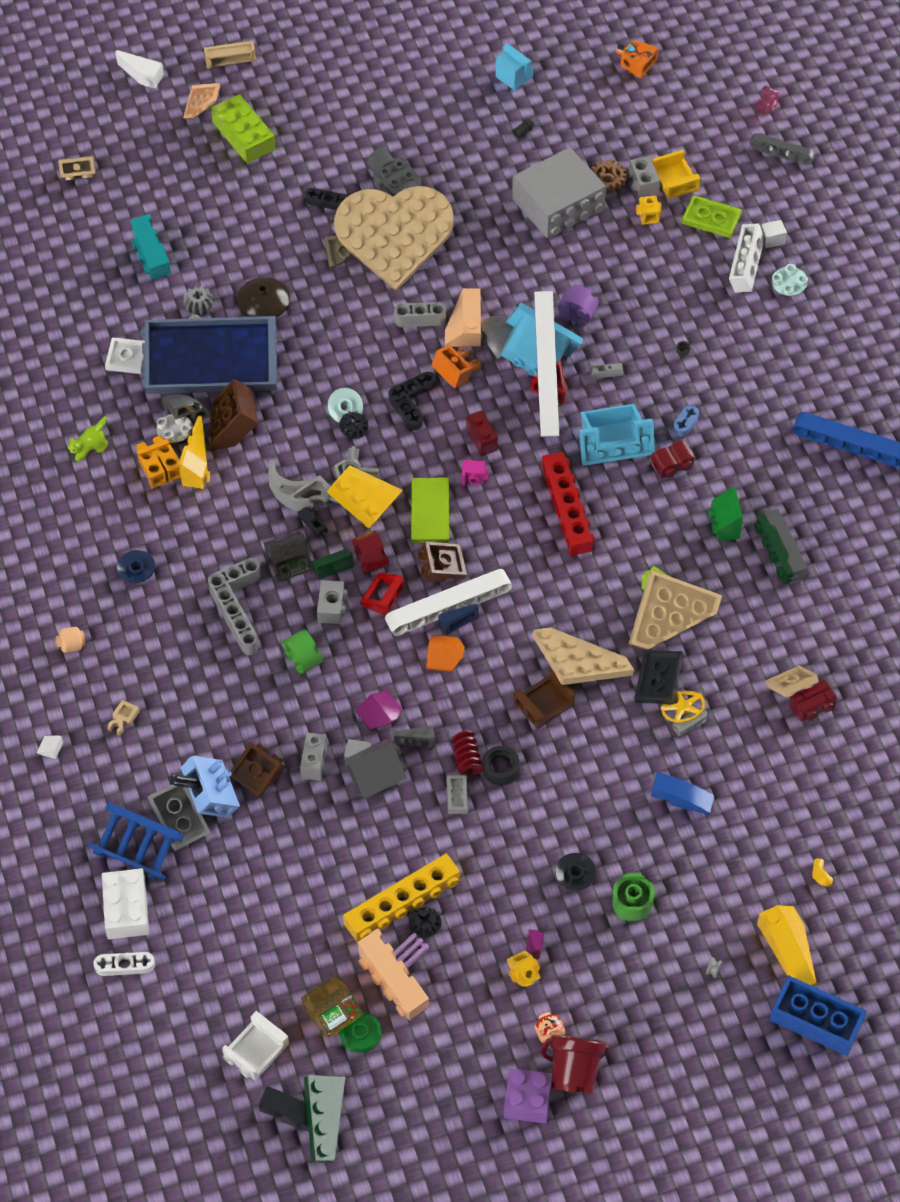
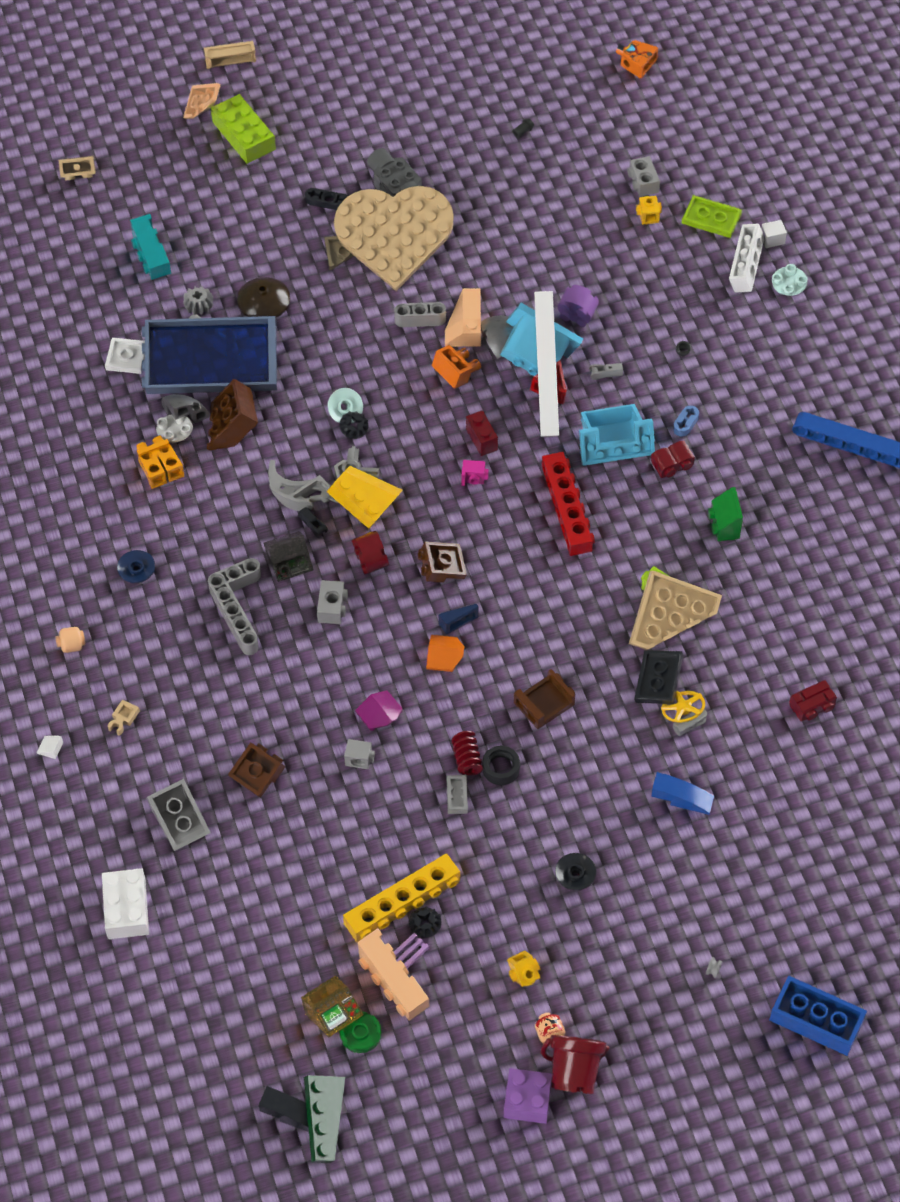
lime animal [68,416,108,462] -> none
blue fence [88,802,185,881] -> none
white beam [94,952,155,976] -> none
white slope [115,50,164,89] -> none
light blue piece [170,756,240,818] -> none
yellow wedge [179,416,210,489] -> none
white panel [222,1011,289,1081] -> none
bright green brick [281,629,324,675] -> none
light grey brick [300,733,327,781] -> none
dark green panel [311,549,354,580] -> none
dark grey brick [344,739,407,799] -> none
red tile [359,573,404,616] -> none
white beam [385,569,513,636] -> none
black beam [388,372,436,430] -> none
flat silver slope [394,726,435,748] -> none
lime tile [411,478,449,543] -> none
medium azure plate [496,43,533,91] -> none
light grey brick [512,147,606,239] -> none
magenta slope [525,930,544,960] -> none
tan plate [532,628,634,685] -> none
medium nougat gear [591,160,627,193] -> none
bright green brick [612,873,655,921] -> none
yellow panel [652,150,701,199] -> none
dark grey beam [749,133,815,165] -> none
clear pink panel [754,85,780,116] -> none
piece [754,509,807,585] -> none
yellow wedge [757,905,816,986] -> none
tan plate [766,665,819,697] -> none
yellow arm [812,858,833,887] -> none

